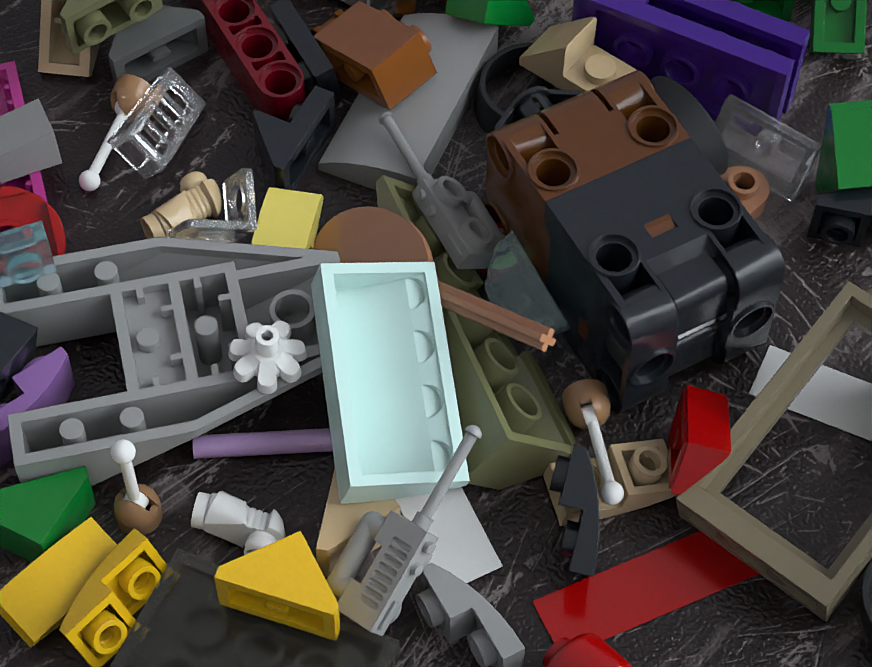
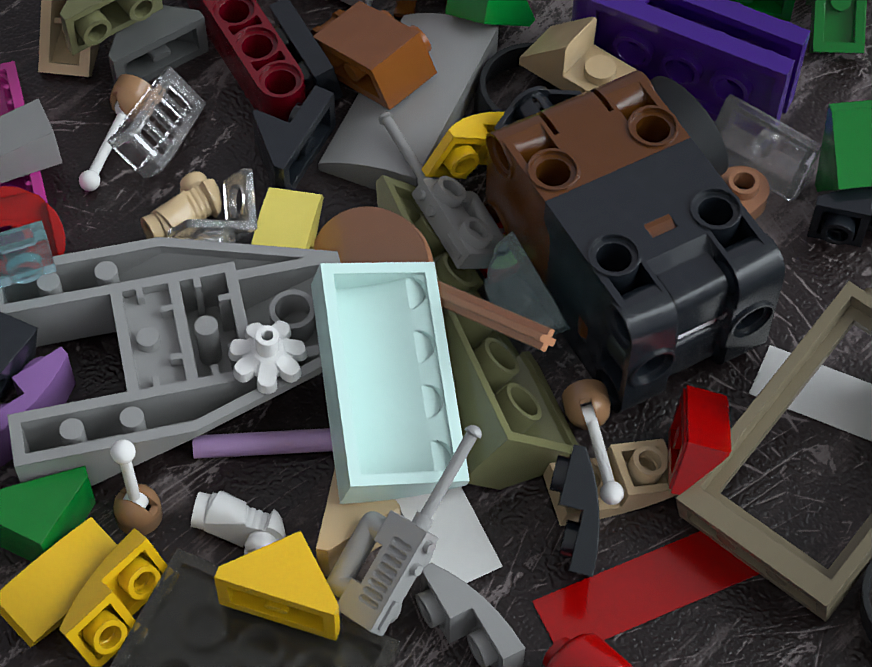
none -> yellow slope [421,112,505,179]

